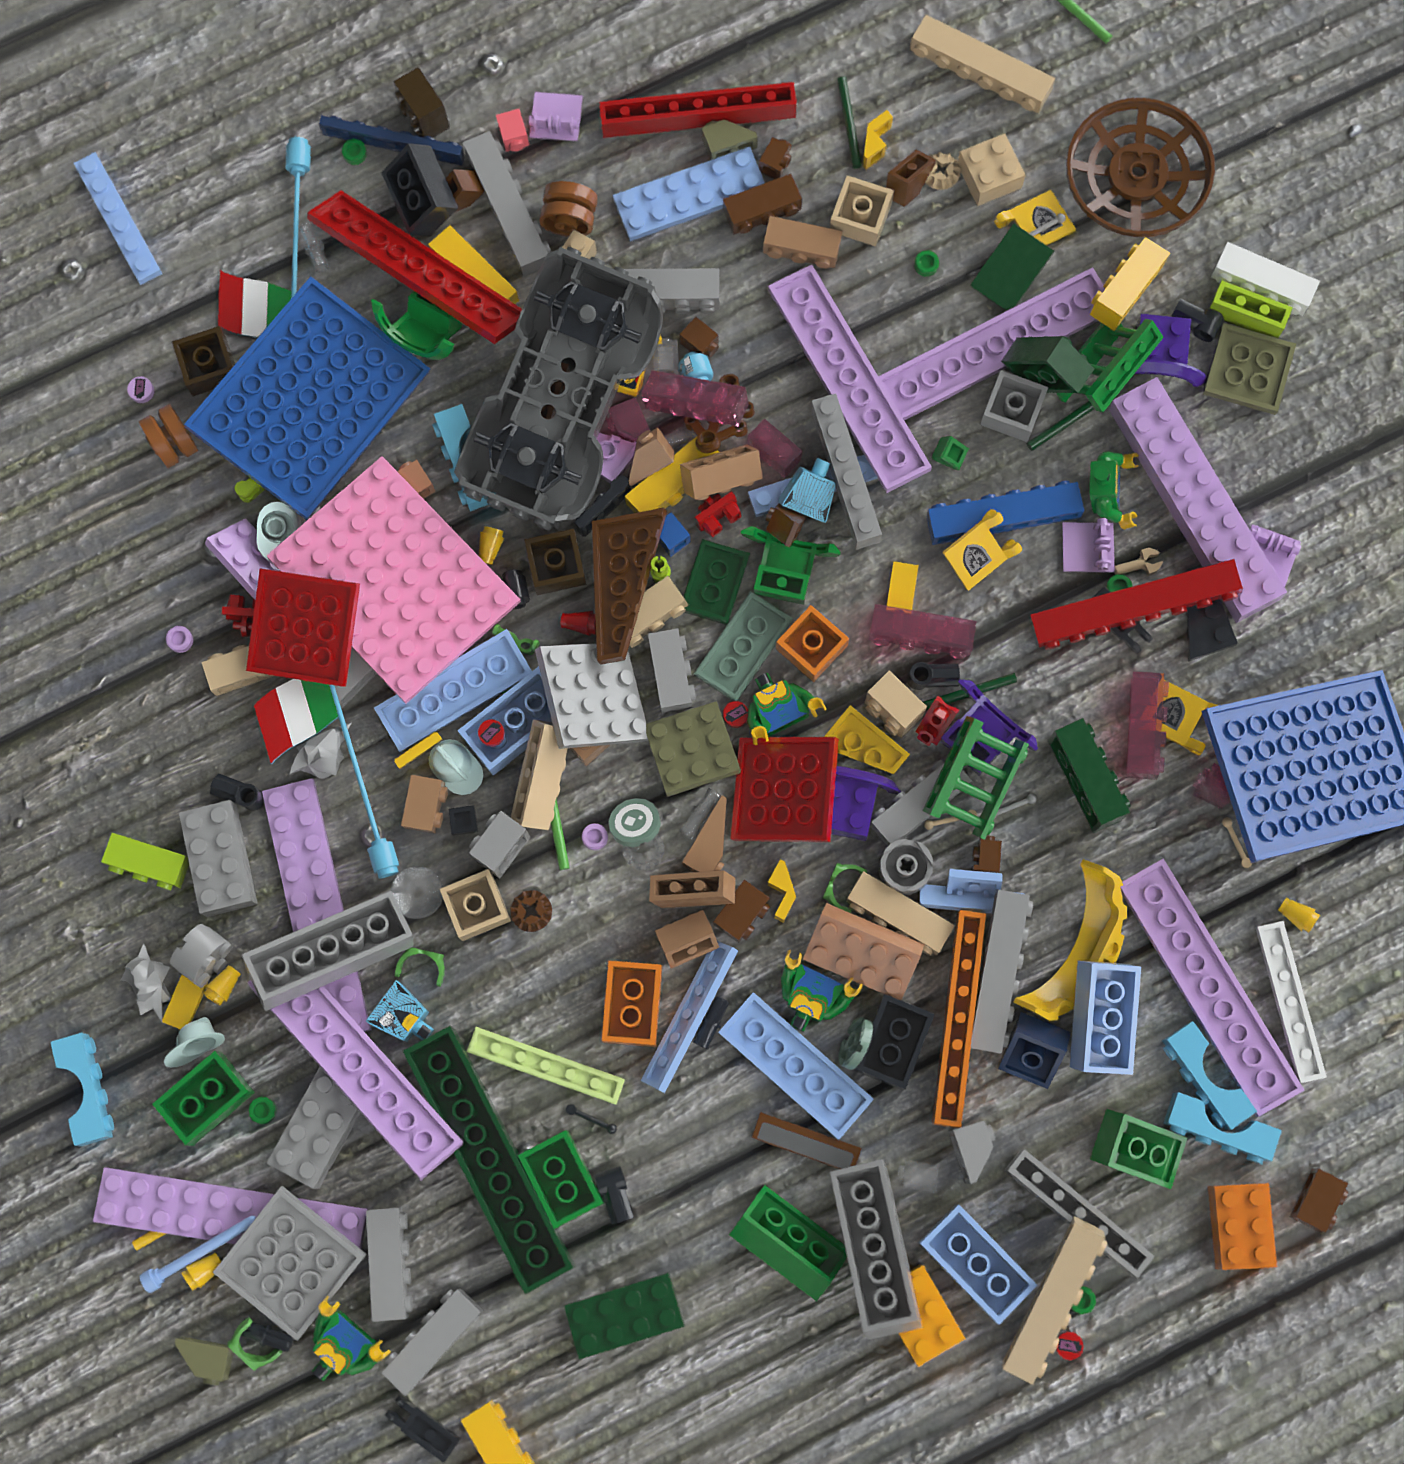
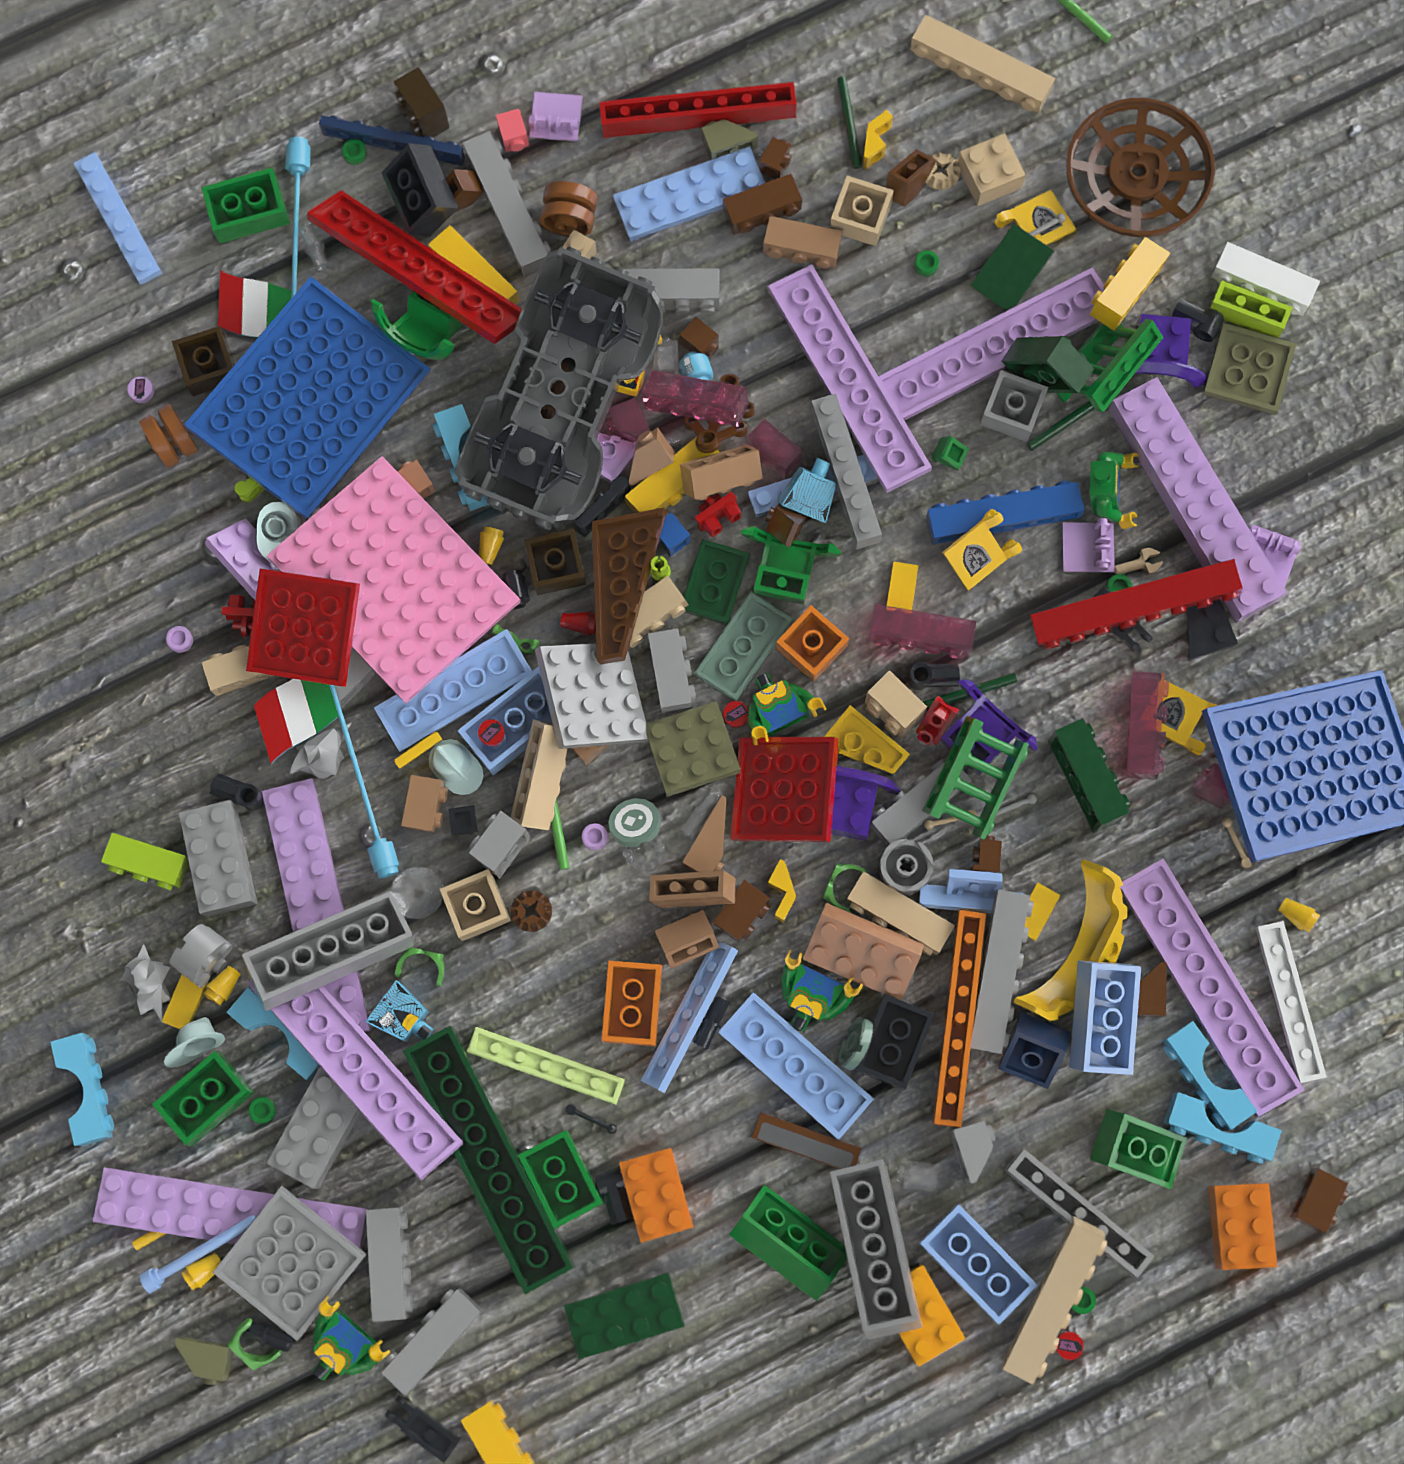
none -> green brick [201,167,290,243]
none -> medium azure arch [227,988,320,1081]
none -> orange brick [619,1148,694,1243]
none -> yellow tile [1025,882,1061,942]
none -> reddish brown slope [1137,962,1167,1018]

